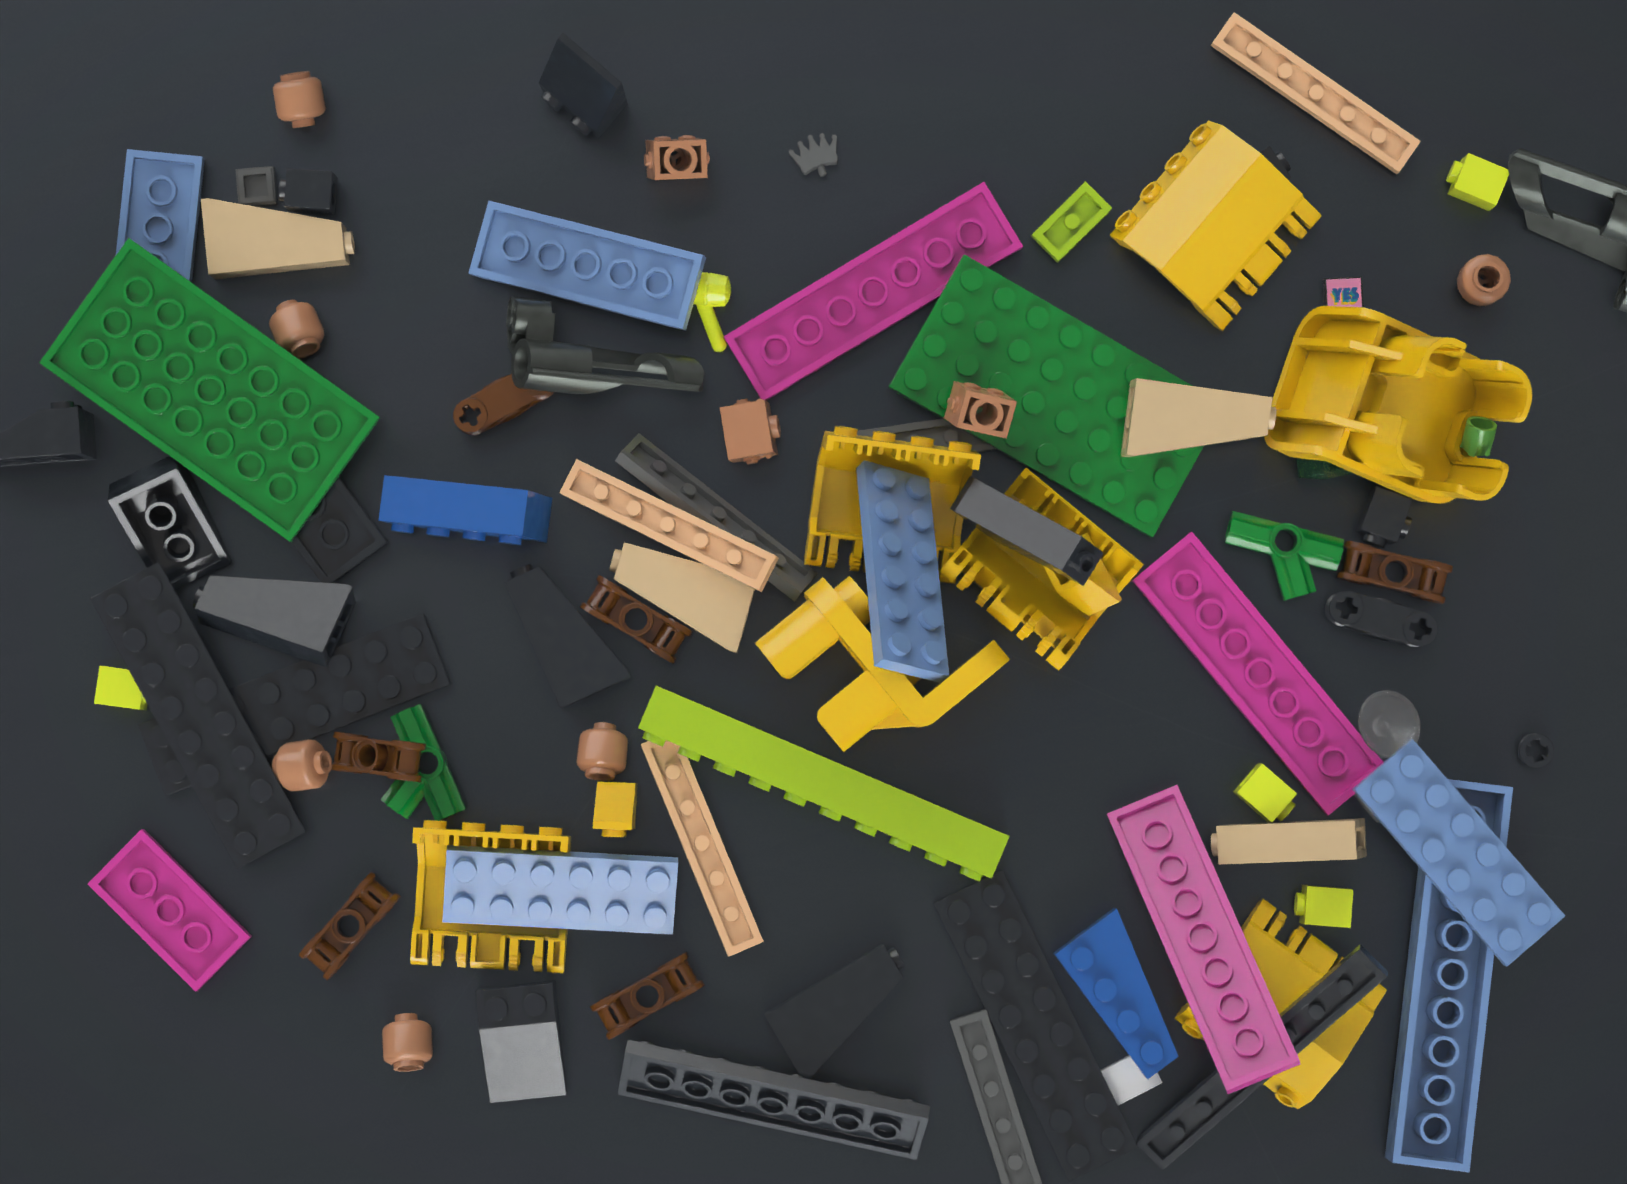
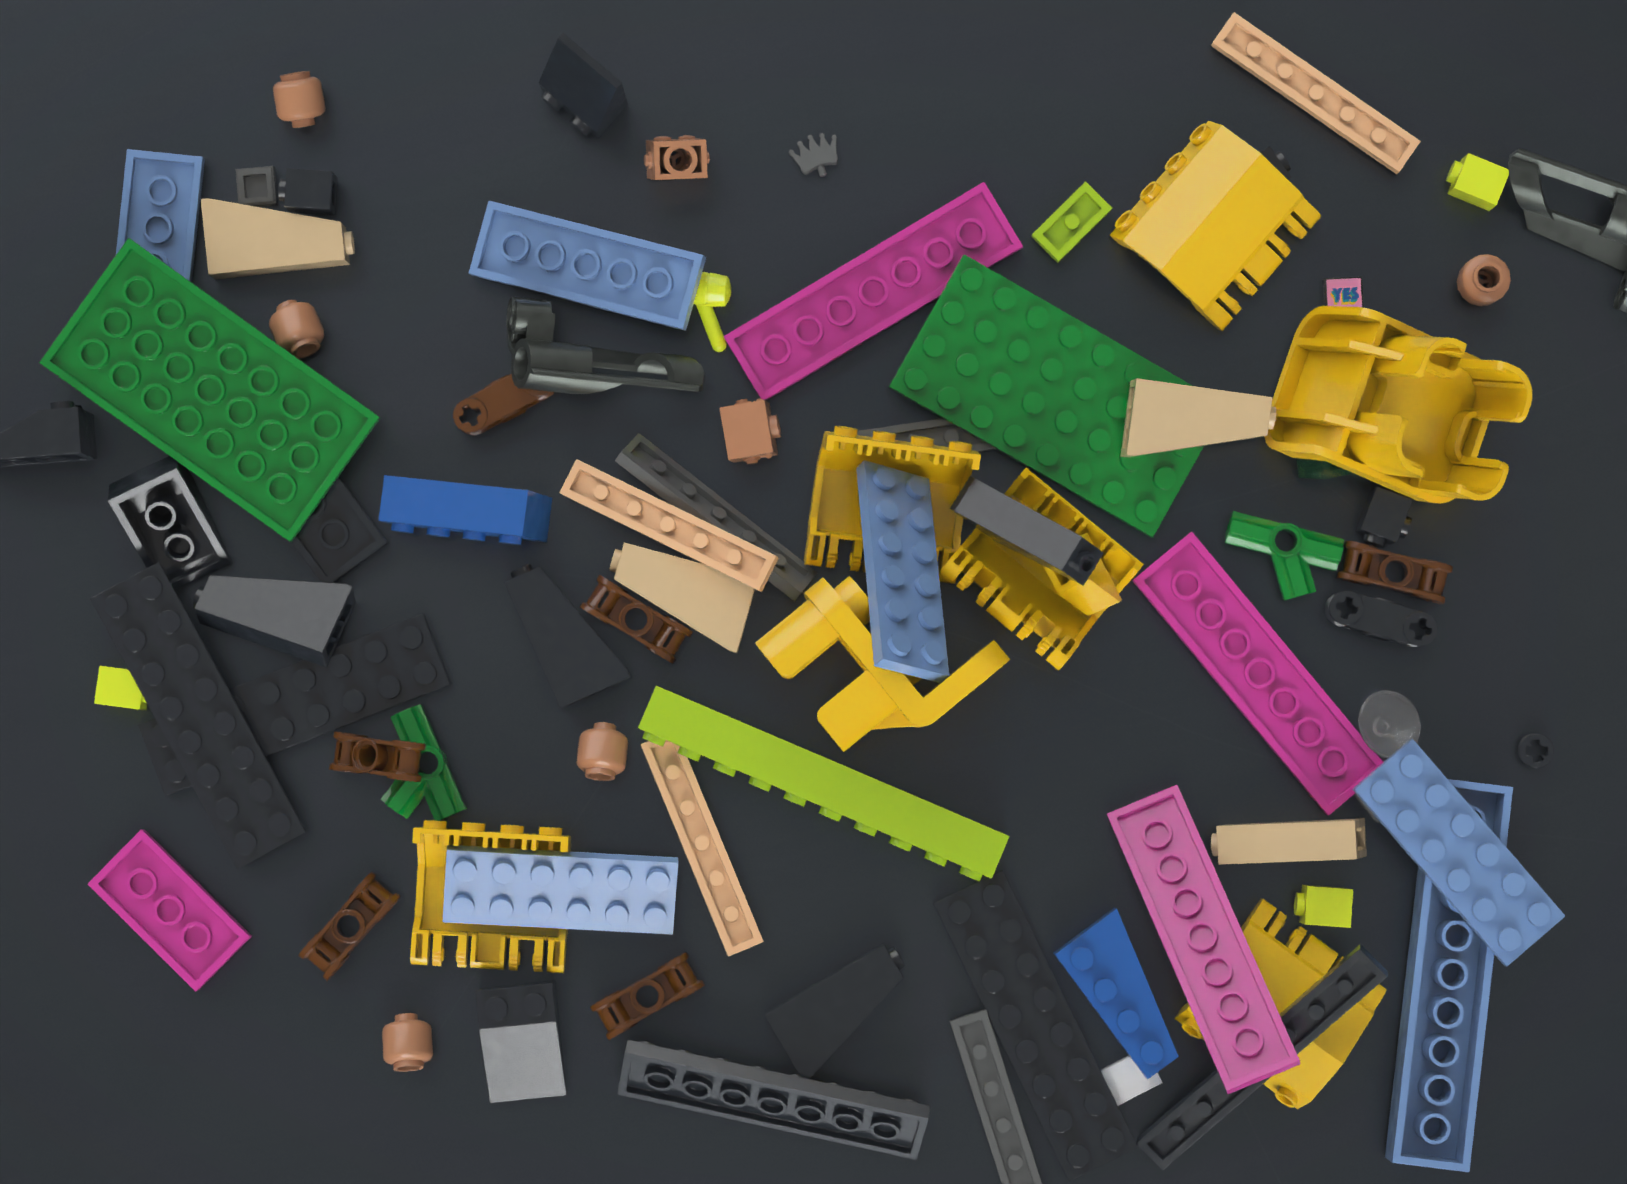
nougat head [272,740,332,791] -> none
yellow slope [593,781,637,837] -> none
nougat head [944,381,1017,439] -> none
neon yellow brick [1233,763,1297,823] -> none
bright green hose [1460,416,1497,457] -> none

